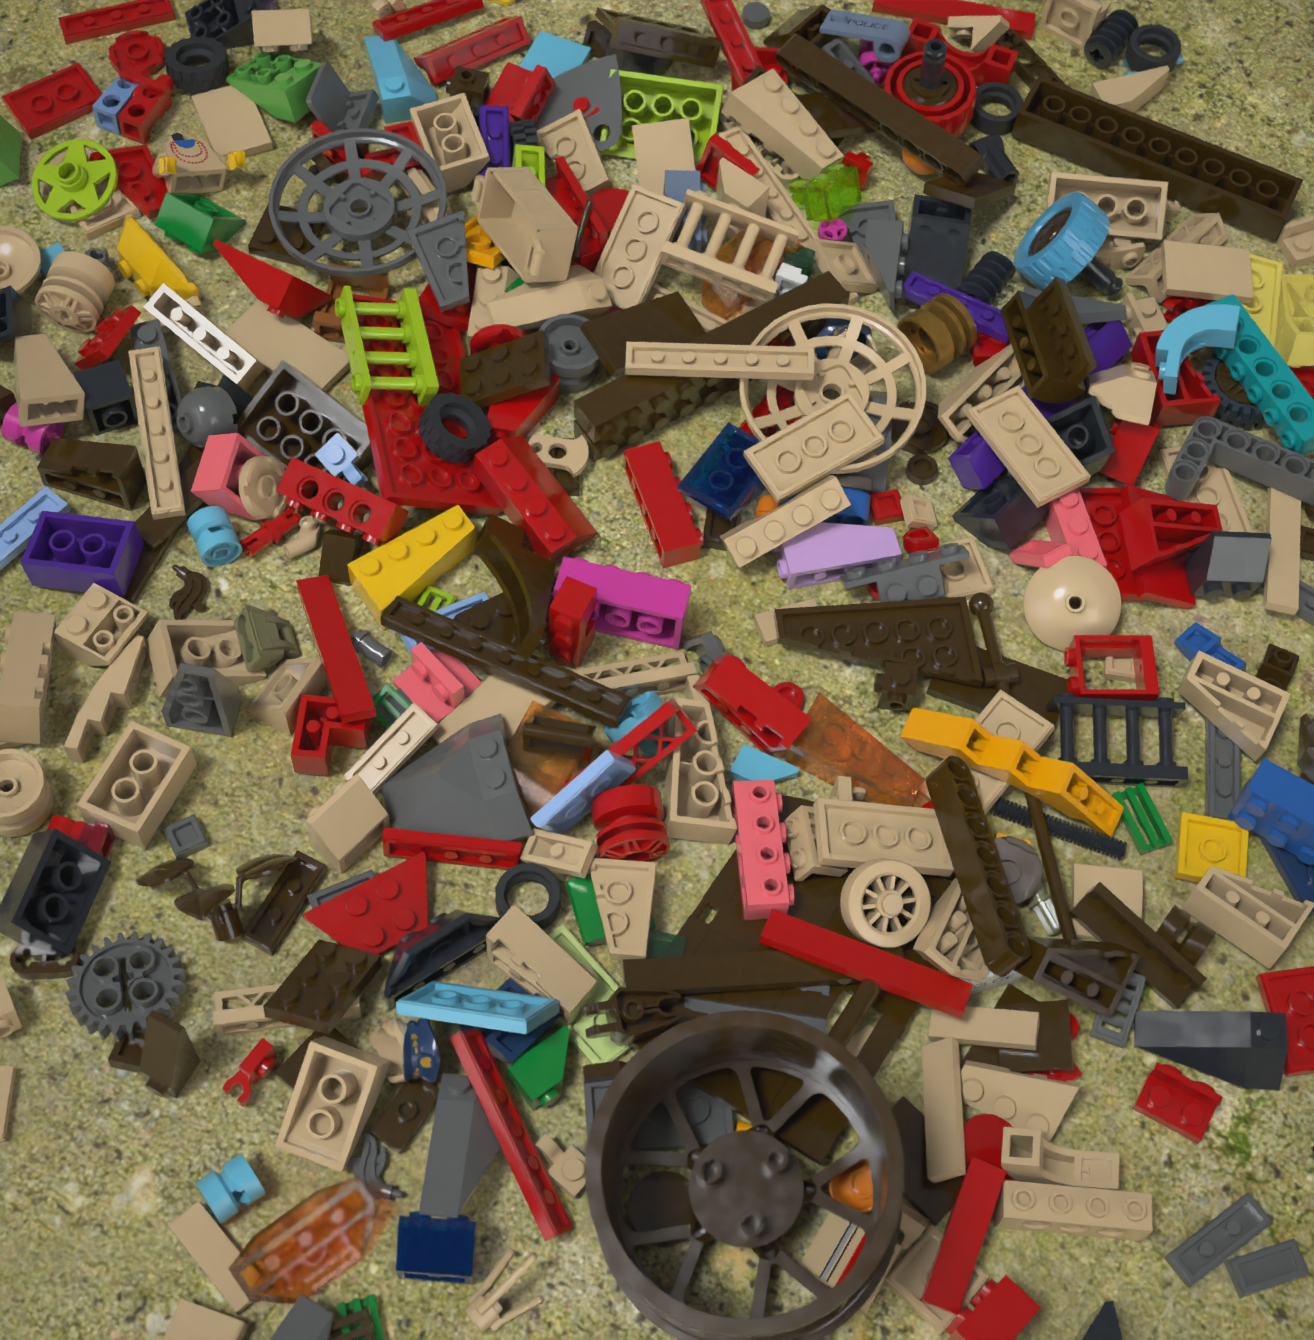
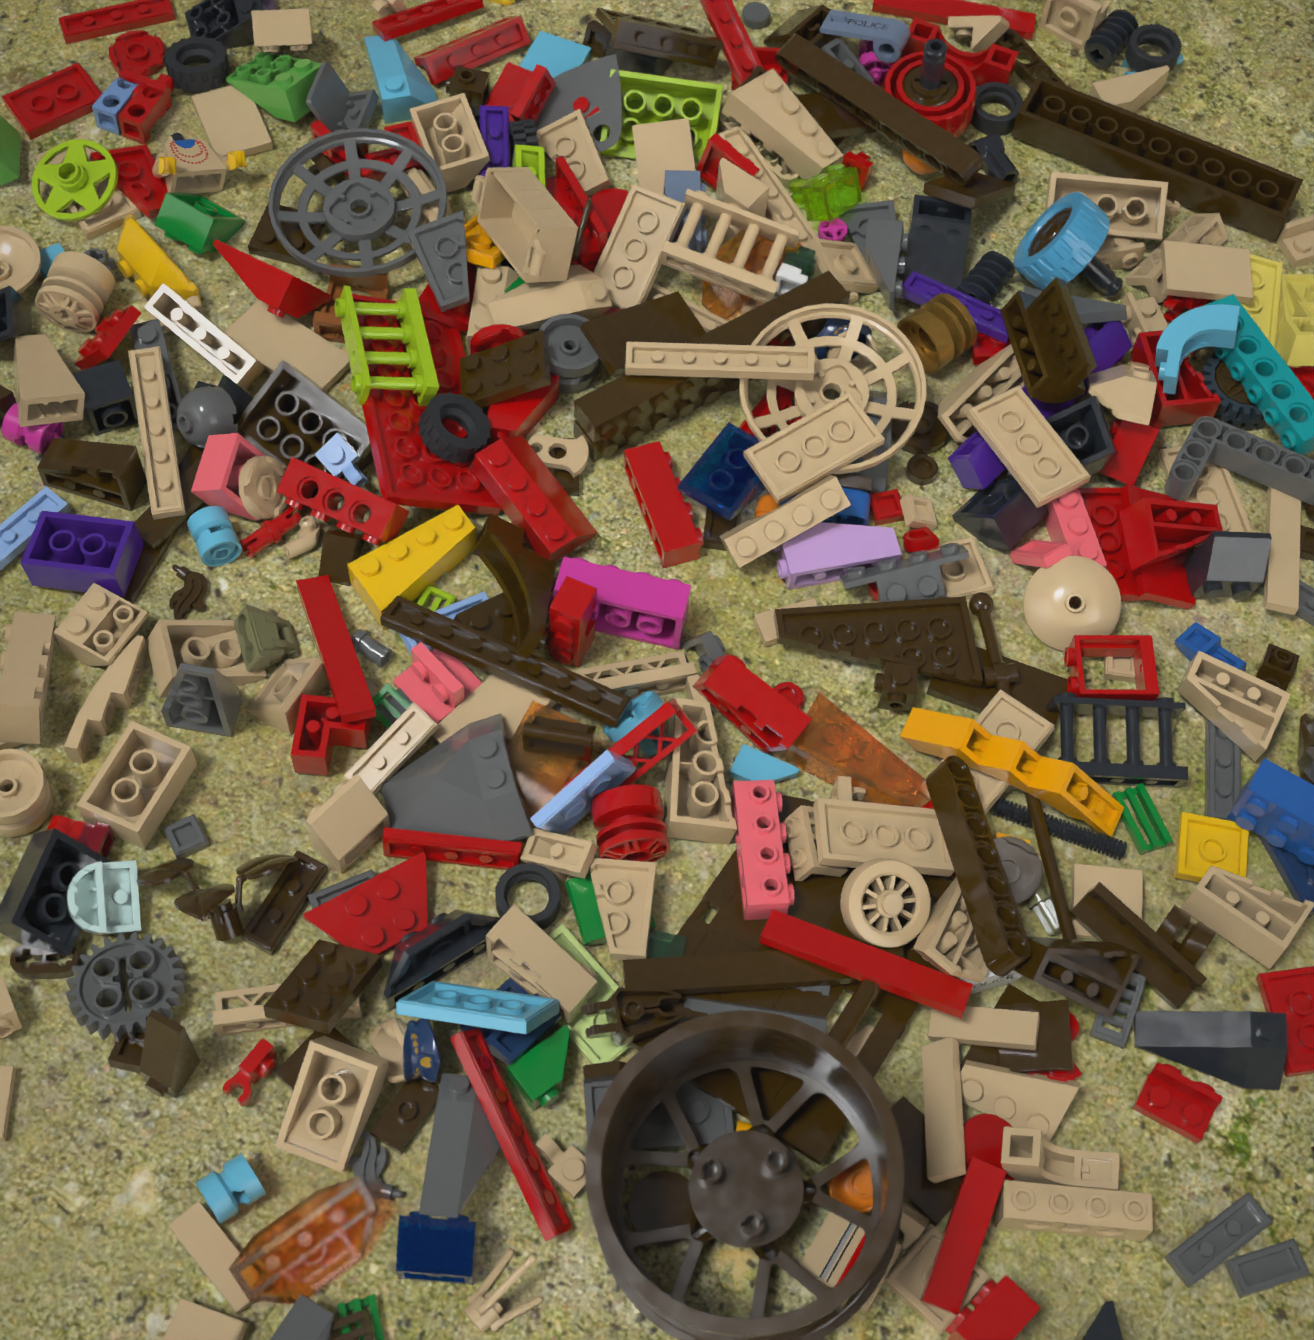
none -> light aqua slope [67,860,141,935]

